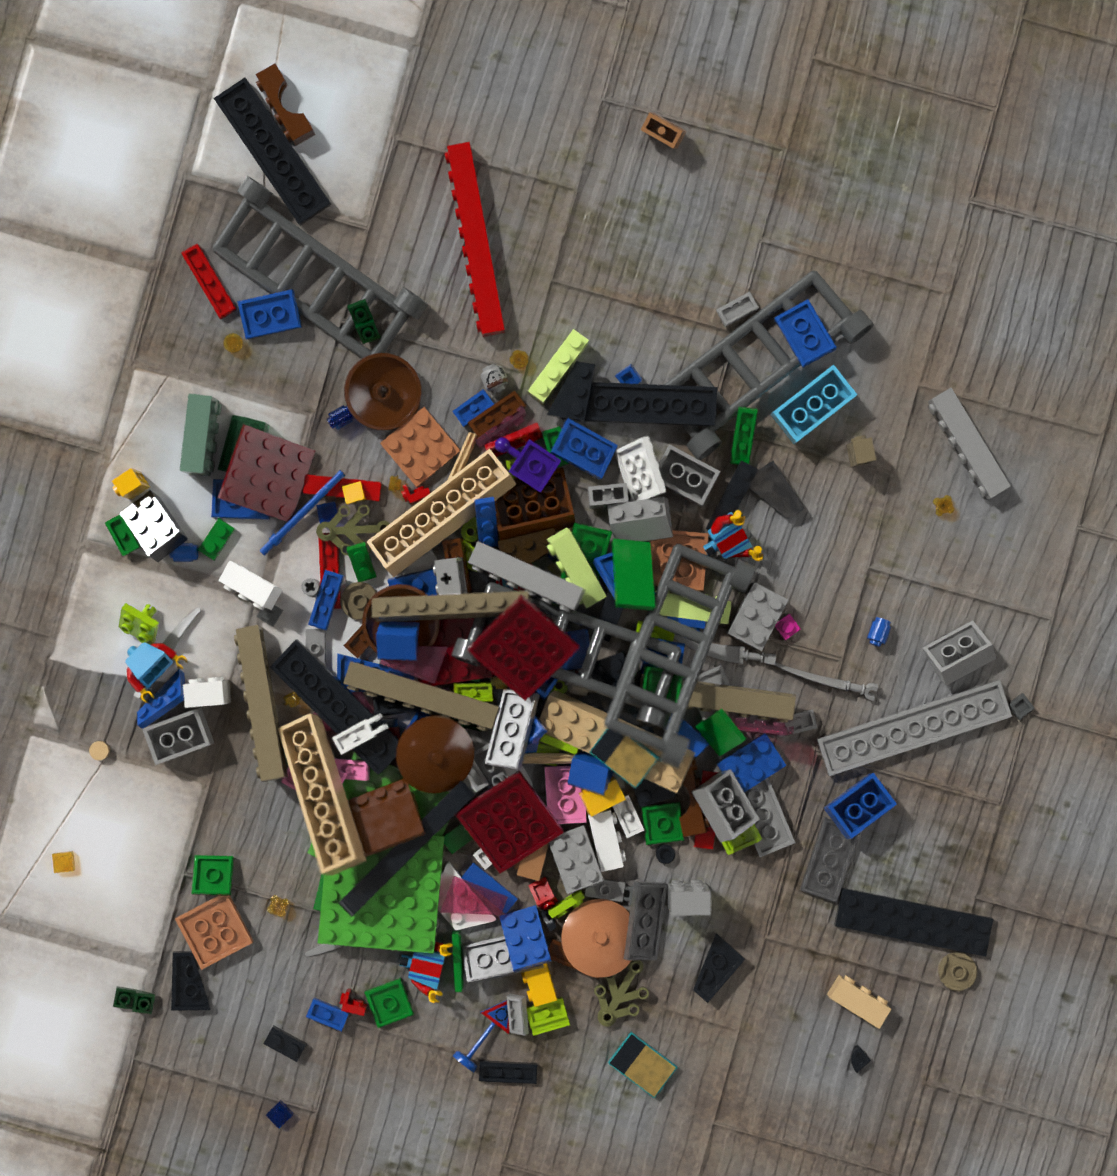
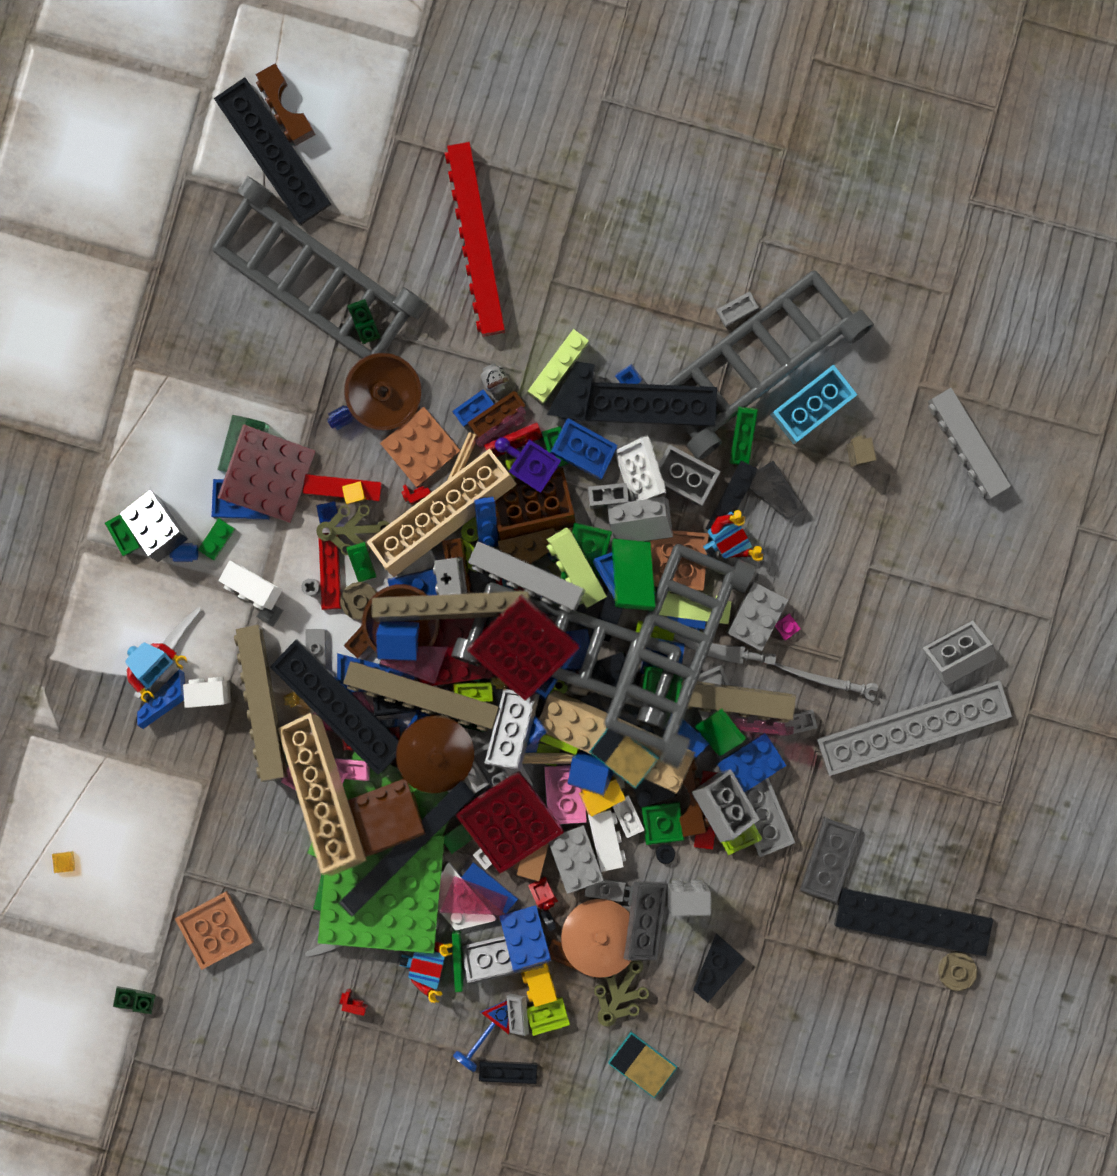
tan tile [89,741,110,760] -> none
yellow brick [112,468,150,500] -> none
lime plate [118,603,159,645] -> none
light grey brick [142,707,214,765] -> none
black wing [171,951,211,1011] -> none
sand green brick [179,393,221,476] -> none
red tile [181,243,237,319] -> none
green tile [191,855,234,896] -> none
clear yellow plate [223,333,243,353] -> none
blue tile [237,289,302,339] -> none
blue bar [259,470,345,556] -> none
black plate [263,1025,307,1062] -> none
clear blue plate [266,1100,294,1129] -> none
clear yellow plate [267,895,289,917] -> none
blue plate [306,998,349,1032] -> none
blue tile [308,570,344,631] -> none
white hinge [332,713,389,755] -> none
green tile [364,978,414,1028] -> none
clear yellow plate [388,475,402,494] -> none
clear yellow plate [510,350,528,369] -> none
lime plate [548,889,585,918] -> none
medium nougat brick [641,112,687,149] -> none
blue tile [774,299,837,368] -> none
blue brick [824,773,897,839] -> none
tan brick [827,975,891,1029] -> none
black tile [851,1044,871,1073] -> none
blue brick [867,617,891,647] -> none
clear yellow plate [933,495,954,516] -> none
dark grey tile [1008,693,1035,720] -> none

